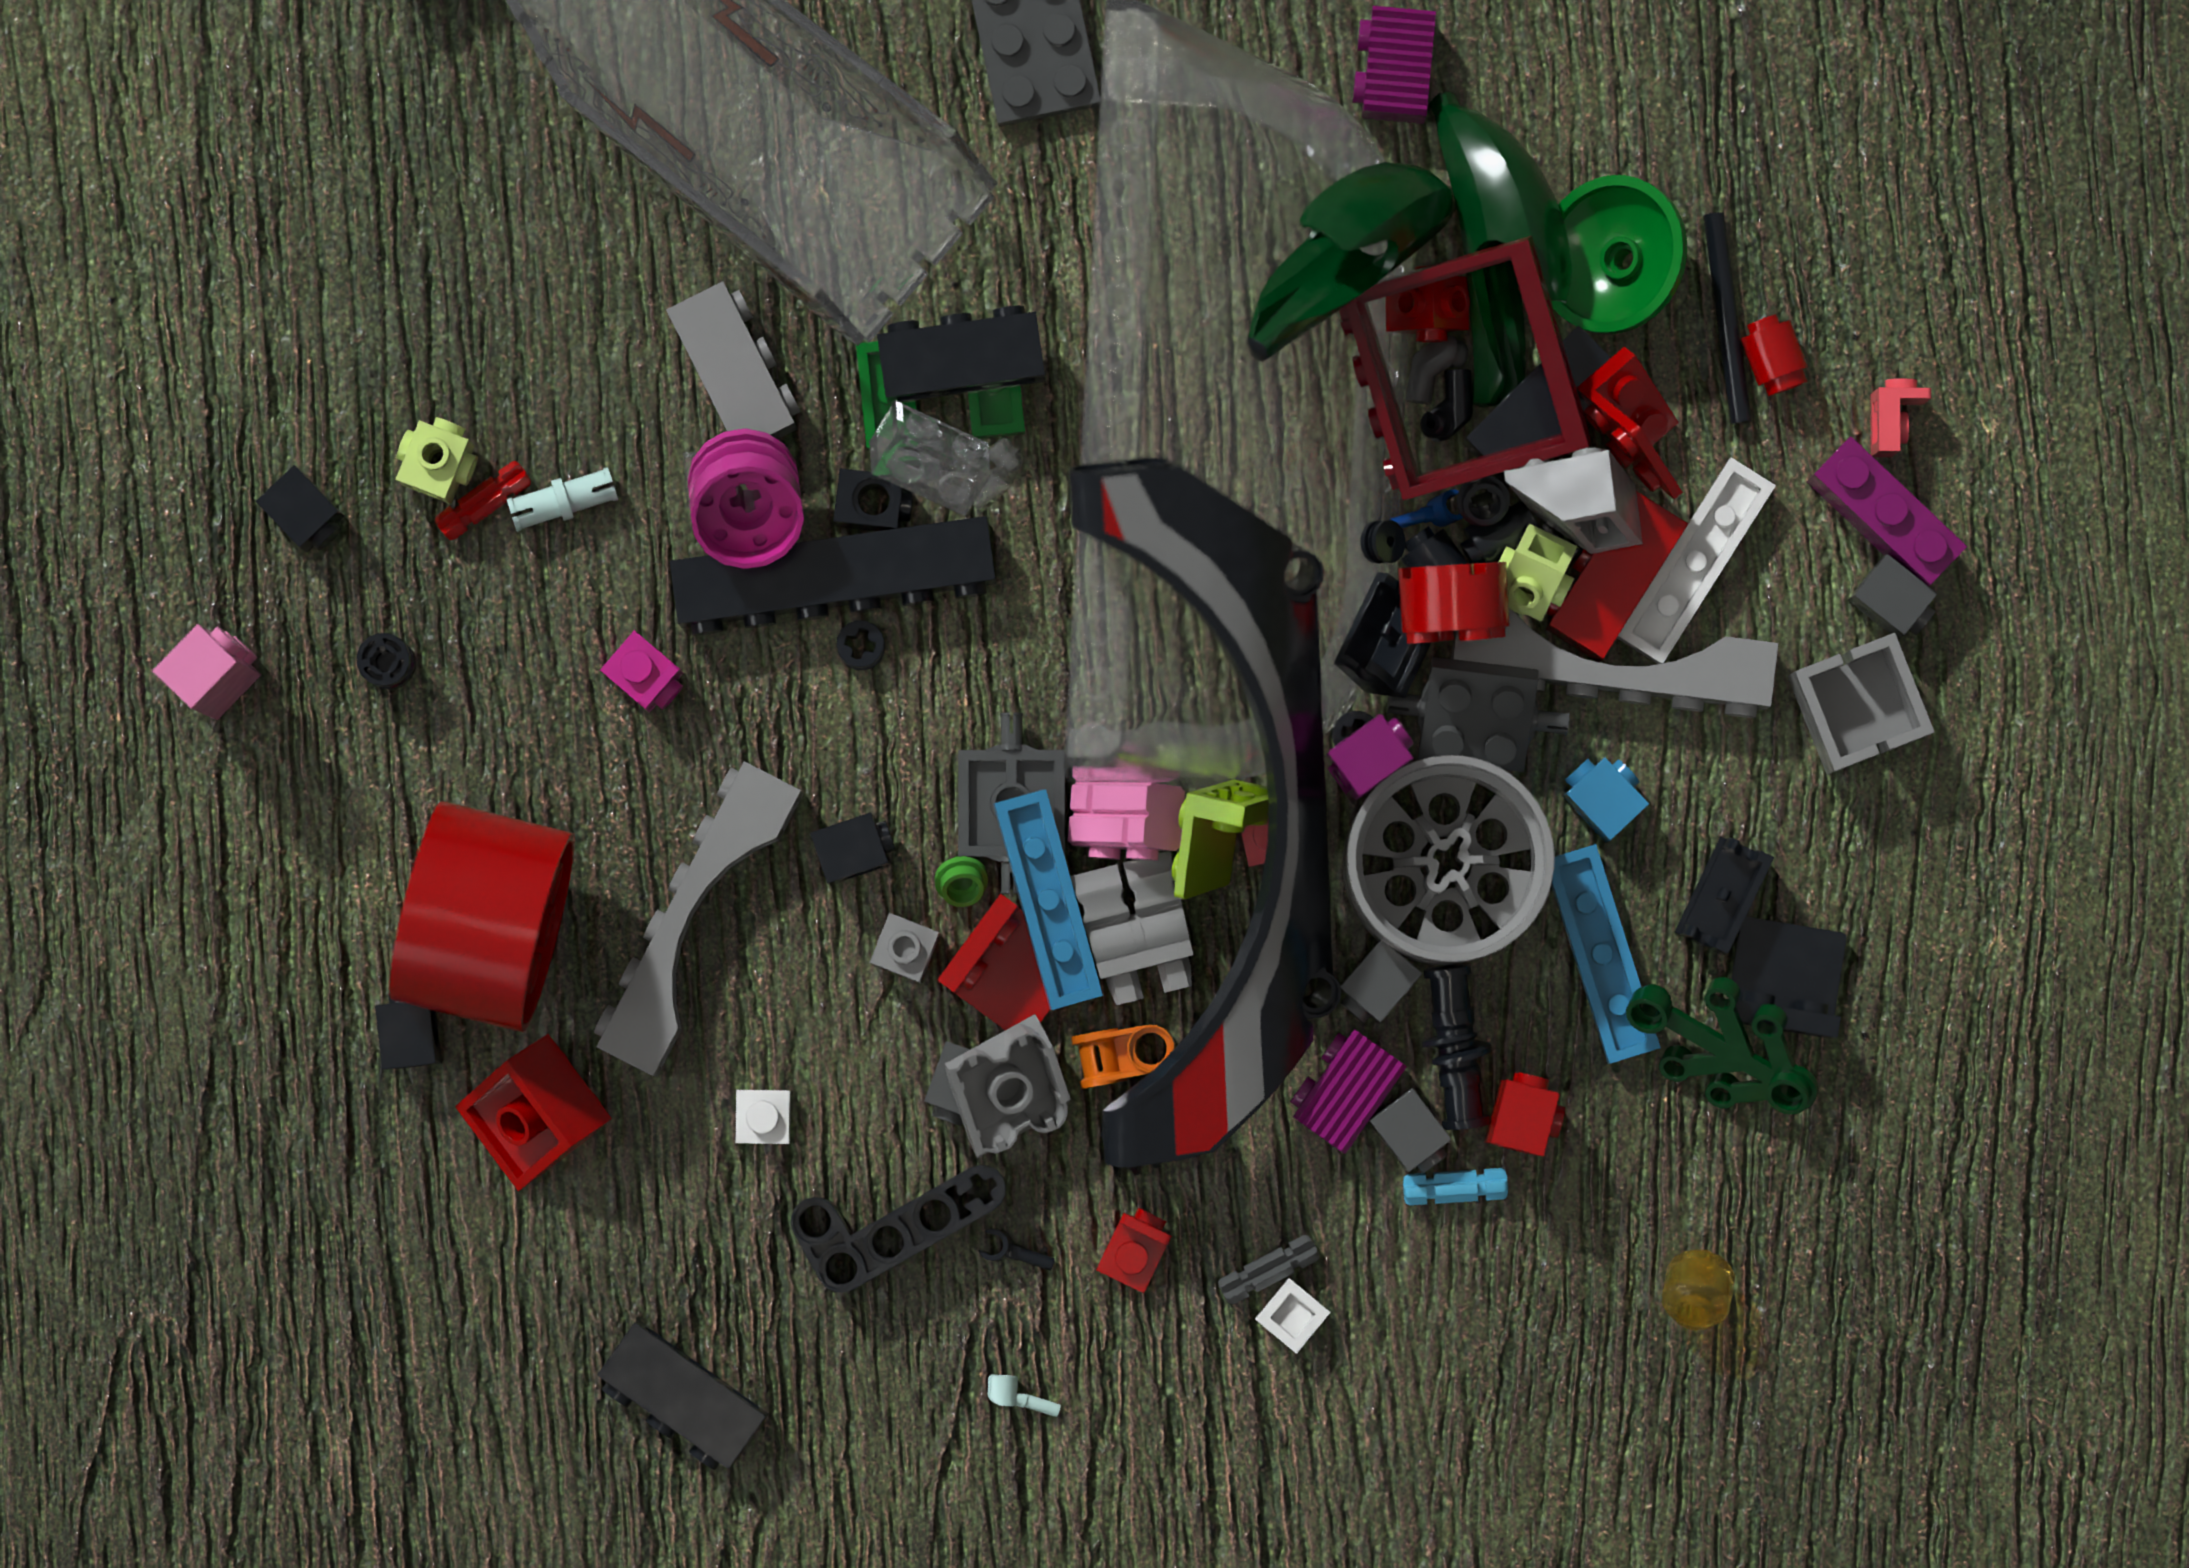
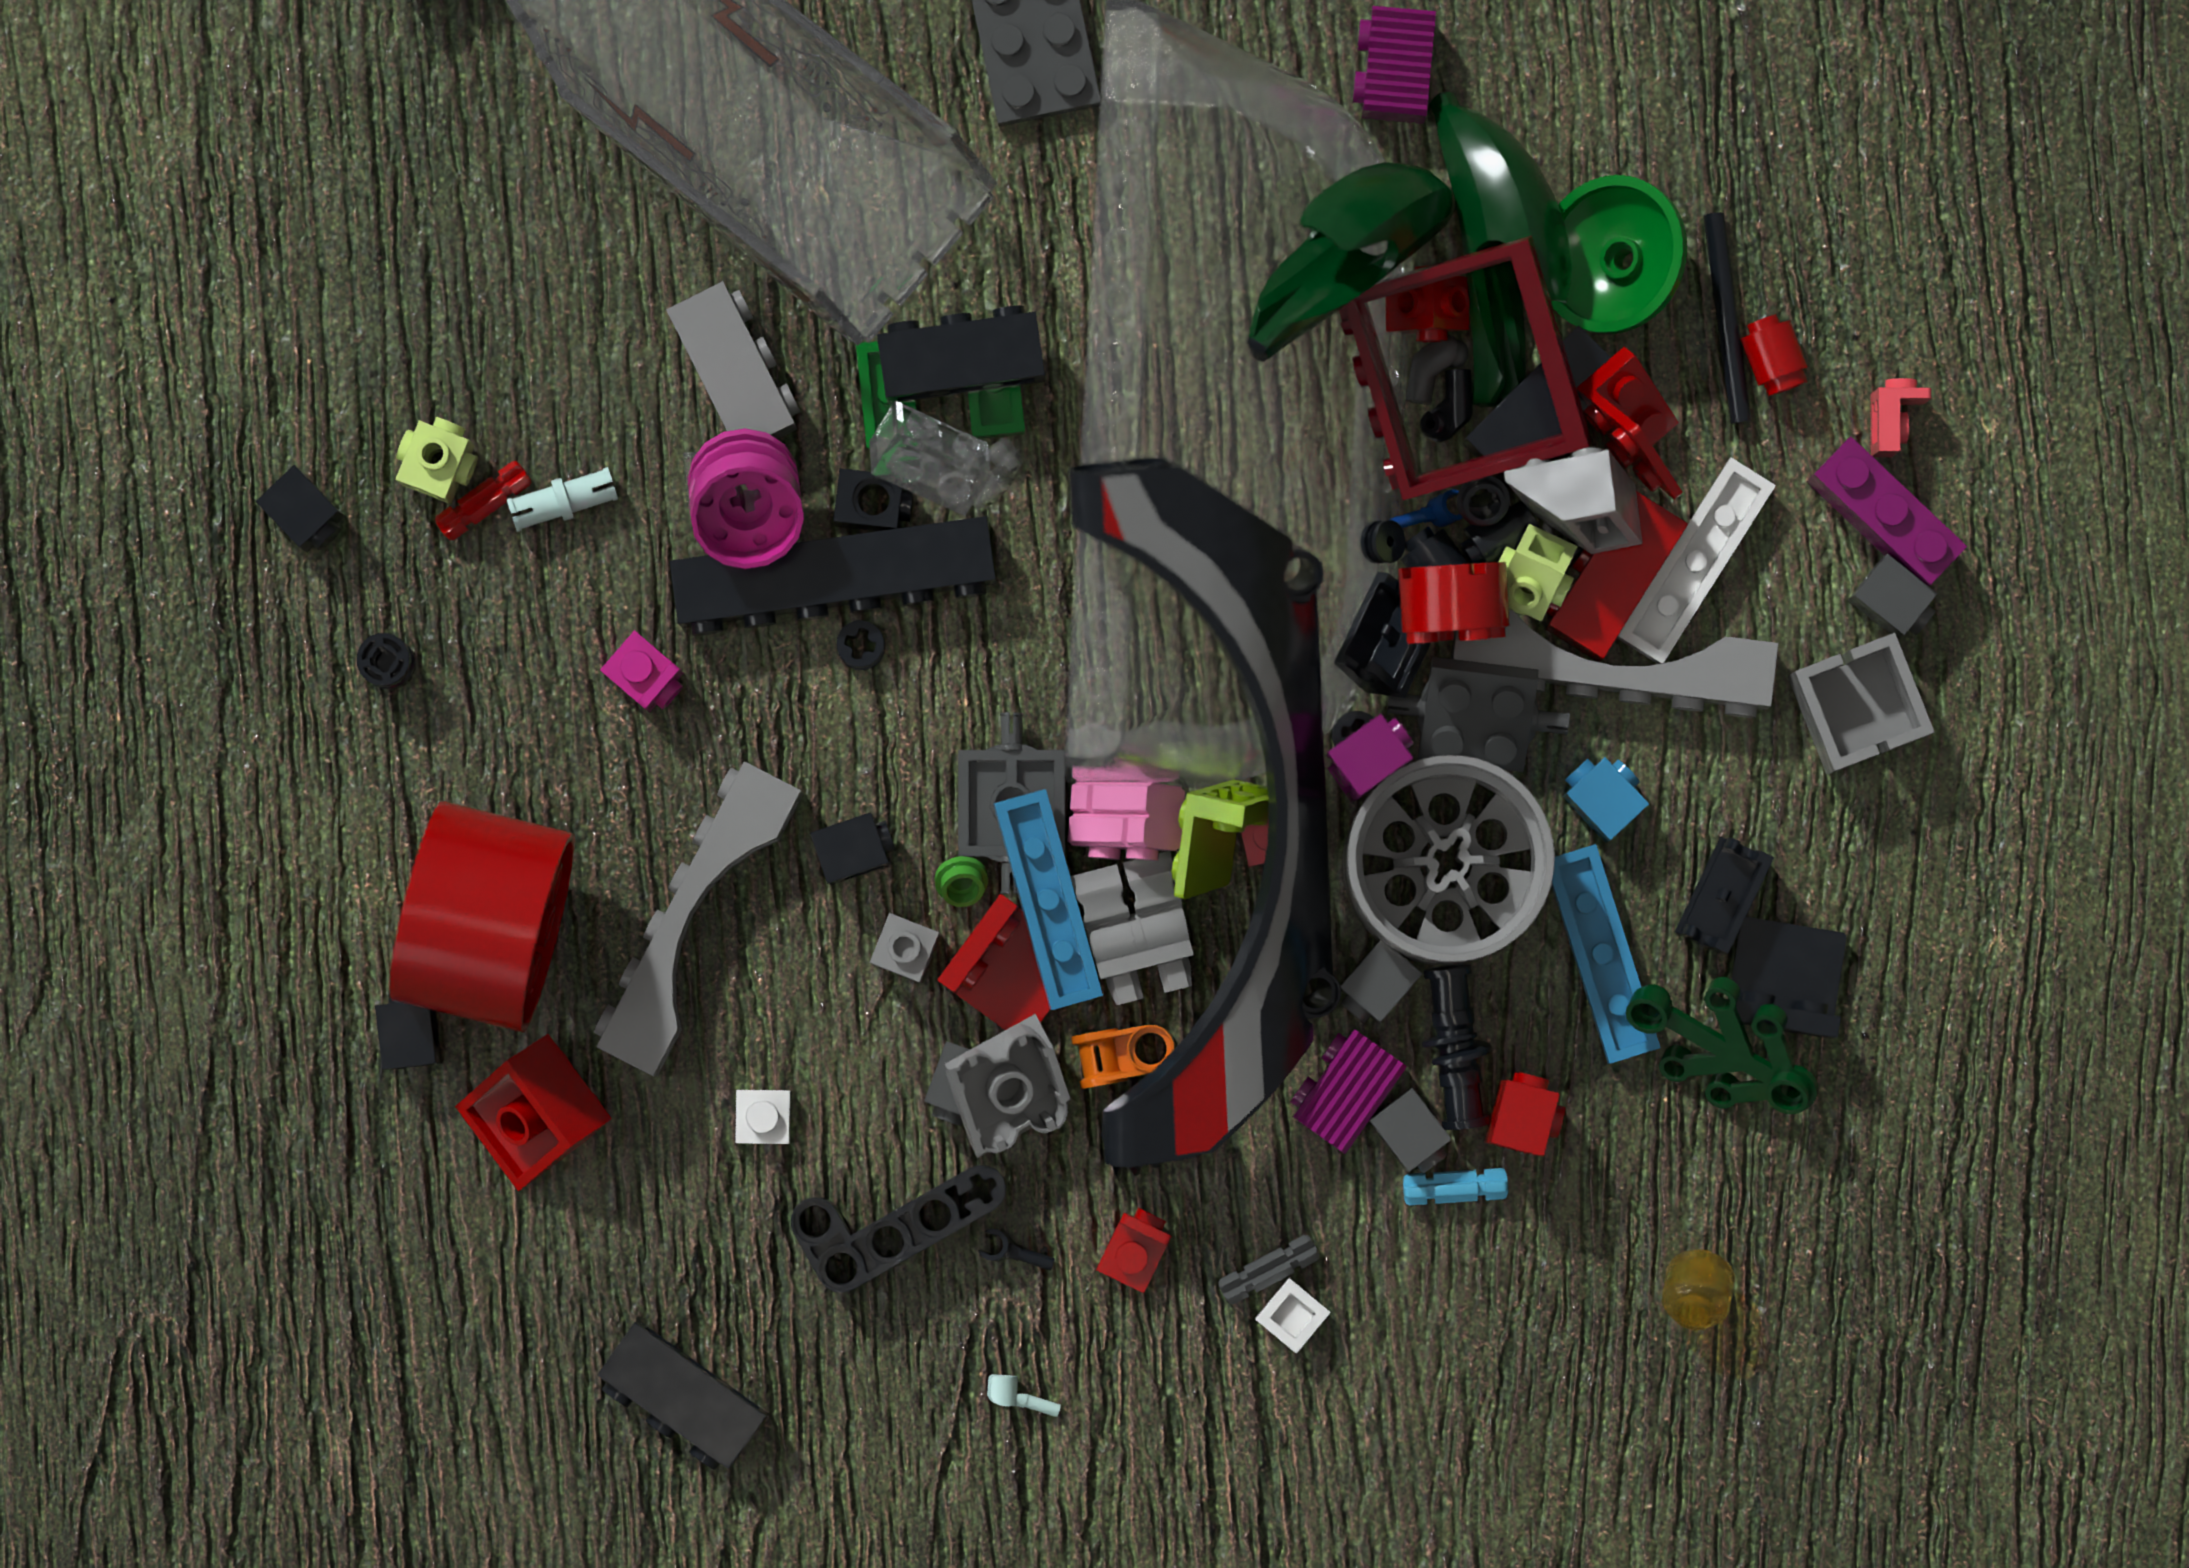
bright pink brick [152,624,261,720] -> none

